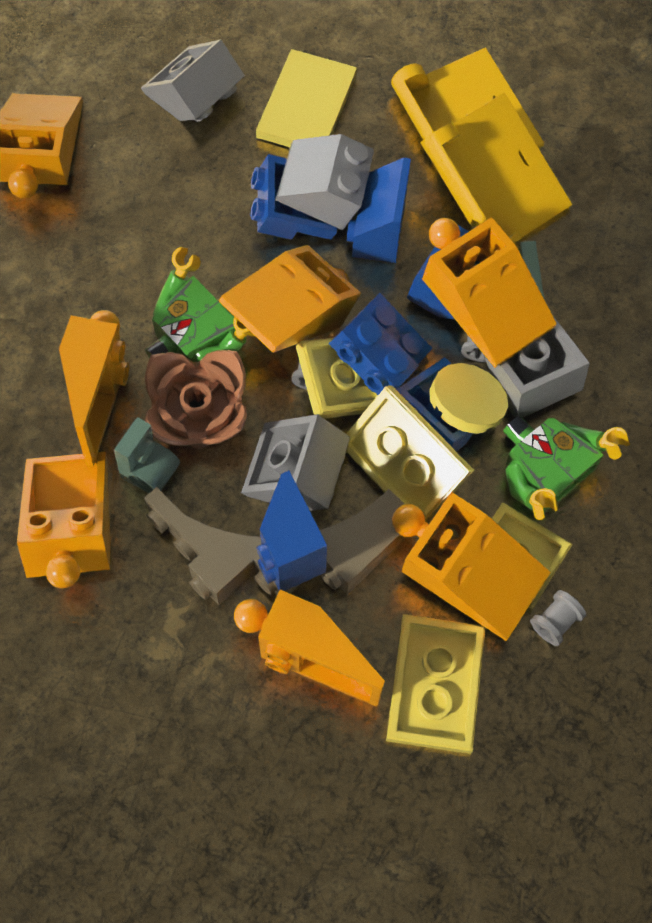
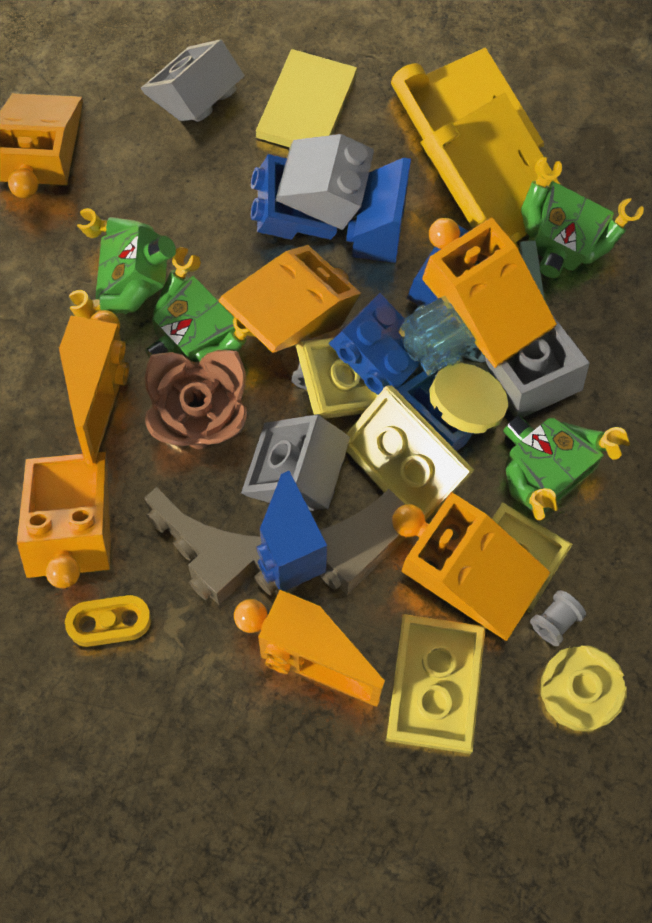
sand green plate [114,417,181,494] -> none
none -> yellow plate [65,595,151,647]
none -> bright green torso [69,208,176,319]
none -> clear light blue head [398,295,476,376]
none -> bright green torso [521,157,644,278]
none -> light yellow tile [541,645,627,731]

